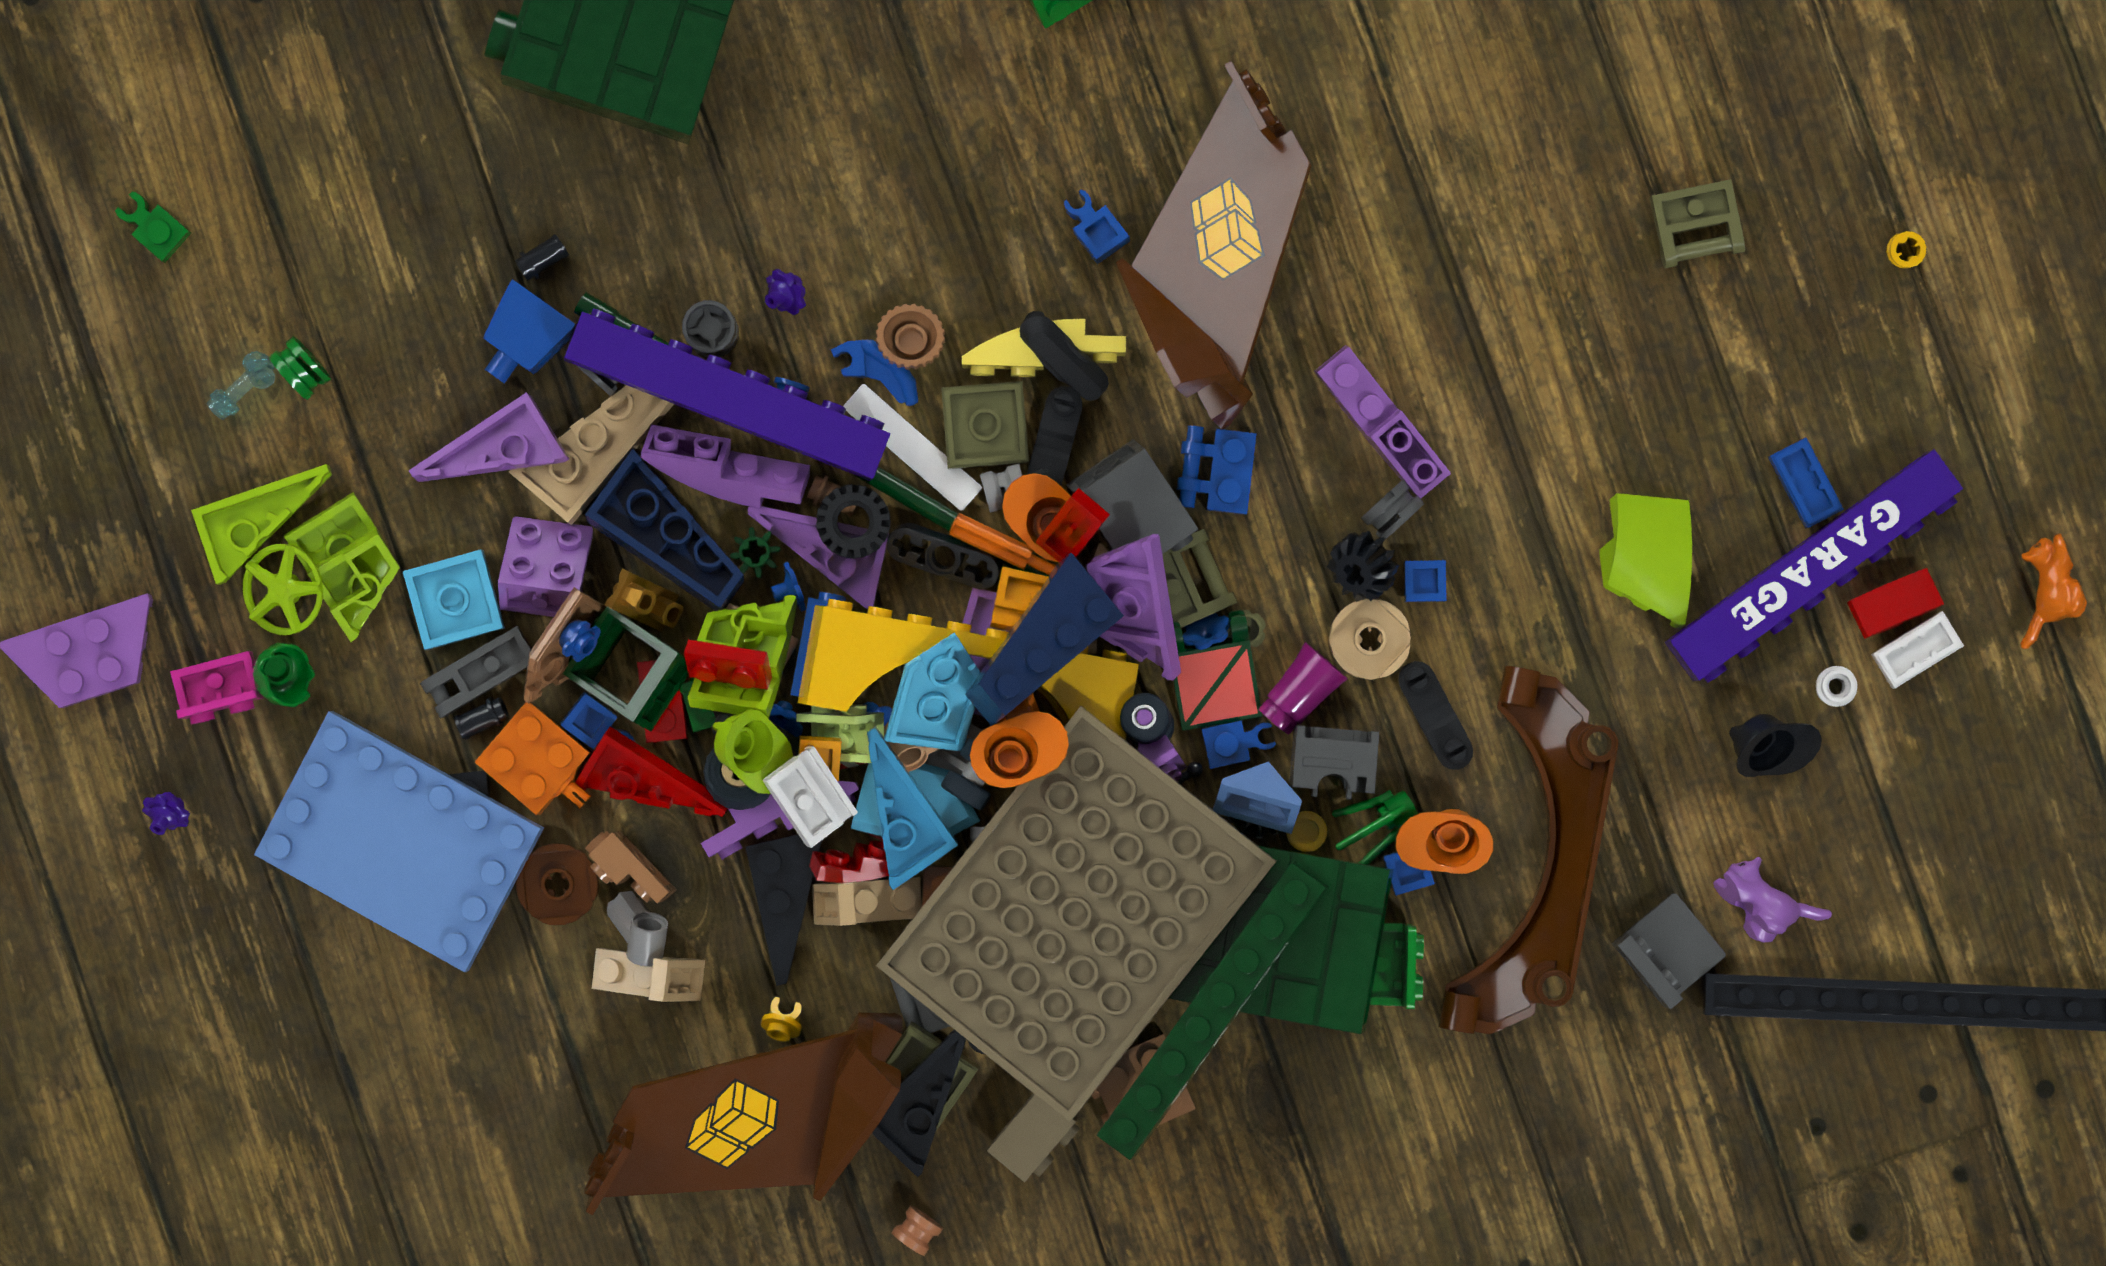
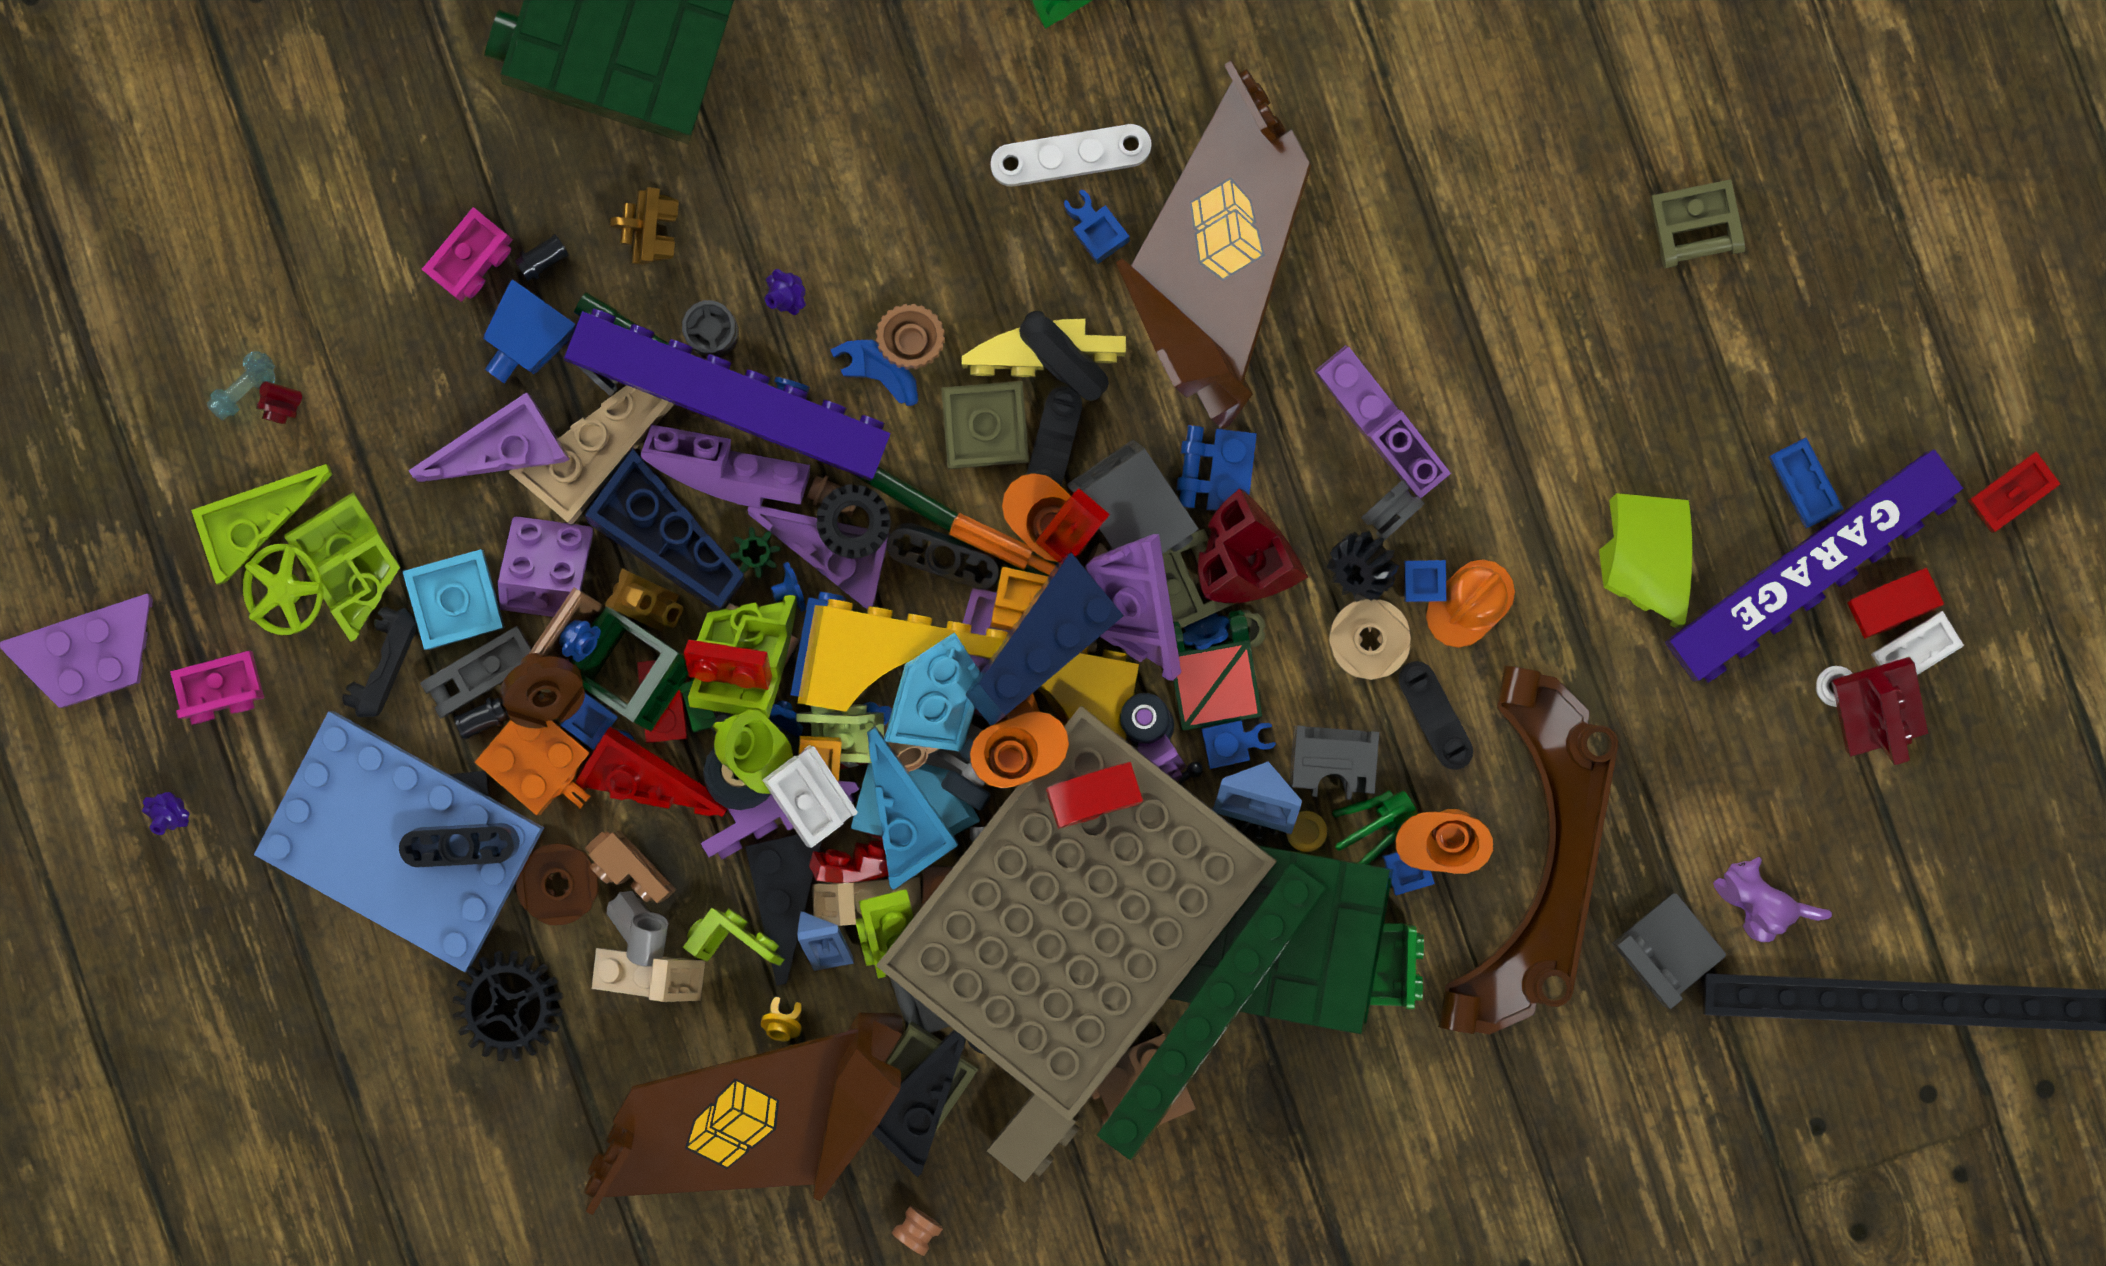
green plate [115,191,191,263] -> none
green hair [253,642,315,707] -> none
green wheel [269,336,331,400] -> none
white sticker [843,384,982,511] -> none
light grey wheel [980,463,1022,513] -> none
magenta plant [1259,642,1348,735] -> none
black piece [1729,714,1822,777] -> none
yellow bush [1886,231,1927,268] -> none
orange animal [2020,534,2087,649] -> none
none -> dark red plate [256,381,302,425]
none -> black piece [342,606,417,717]
none -> black beam [399,823,520,867]
none -> dark pink bracket [421,207,513,302]
none -> black gear [453,951,564,1061]
none -> reddish brown plate [500,653,585,728]
none -> pearl gold hips [610,187,679,265]
none -> lime bracket [683,908,785,966]
none -> medium blue slope [797,911,854,971]
none -> lime bracket [856,889,914,979]
none -> white plate [991,124,1151,187]
none -> red slope [1046,762,1143,829]
none -> dark red brick [1198,489,1308,603]
none -> orange piece [1426,559,1515,648]
none -> dark red bracket [1831,657,1928,765]
none -> red plate [1968,451,2060,533]

